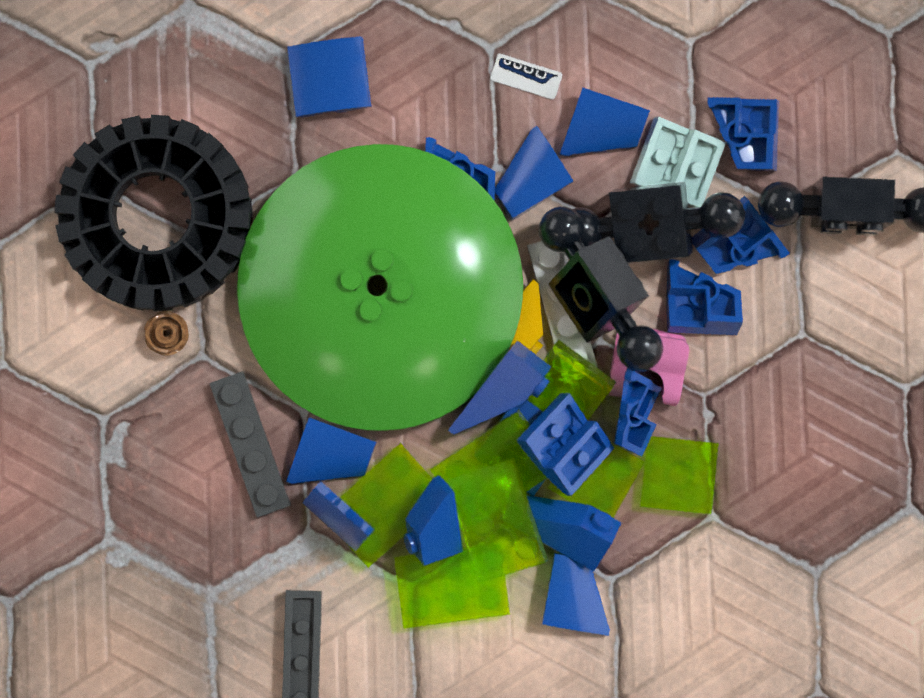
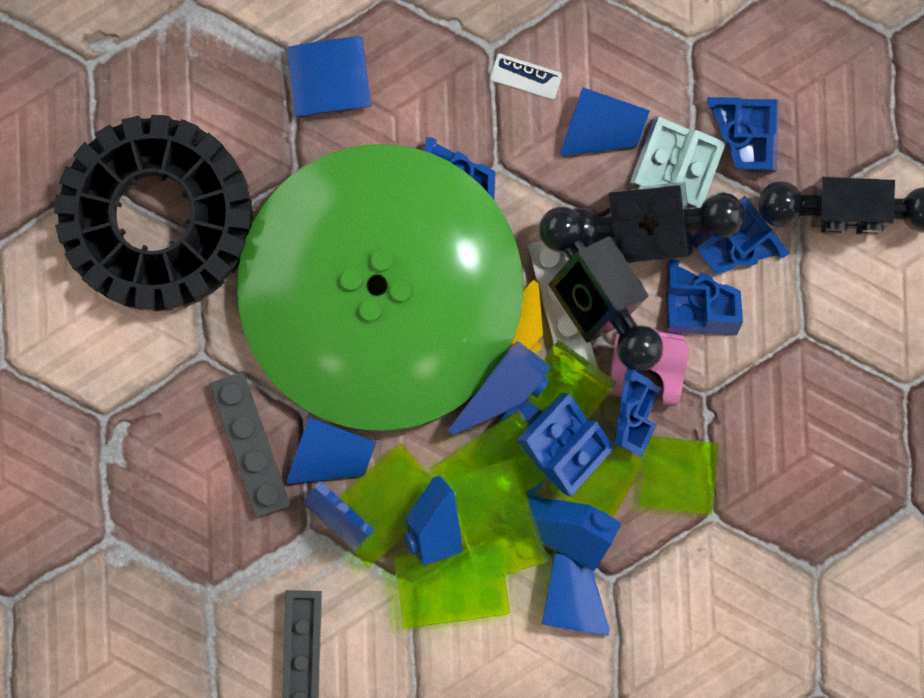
medium nougat plate [144,311,189,356] -> none
blue slope [495,126,573,221] -> none

